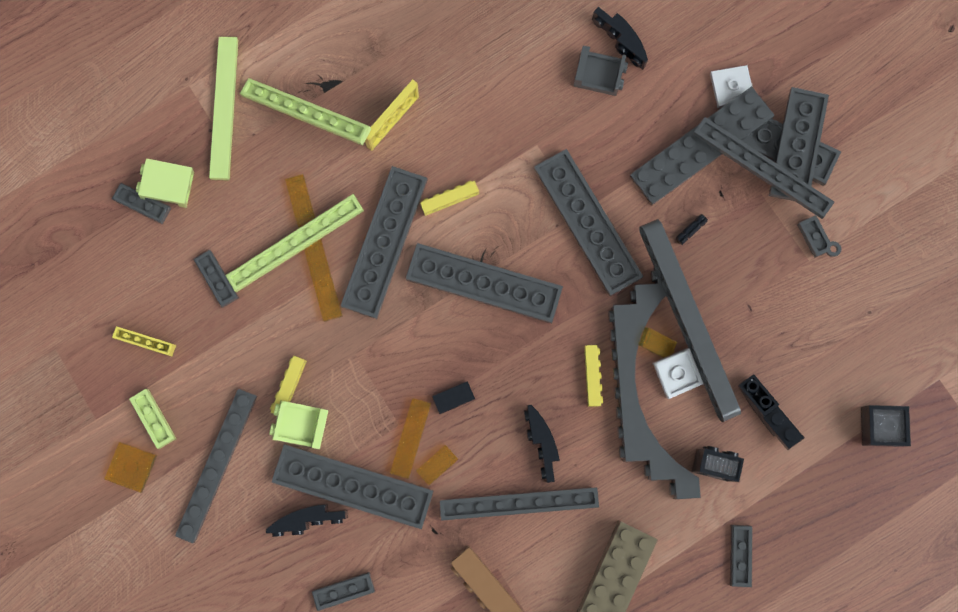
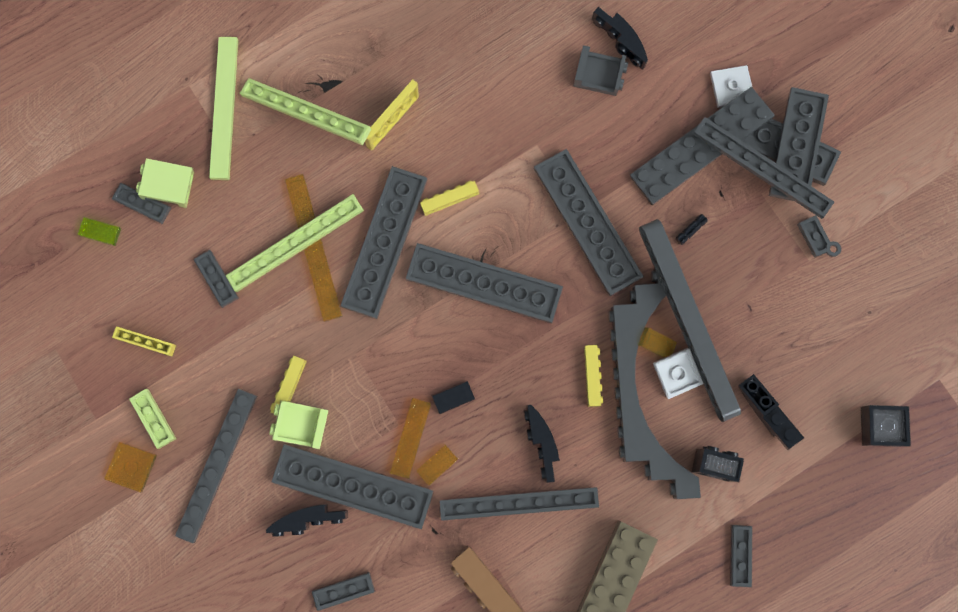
none -> clear neon green tile [77,217,121,246]

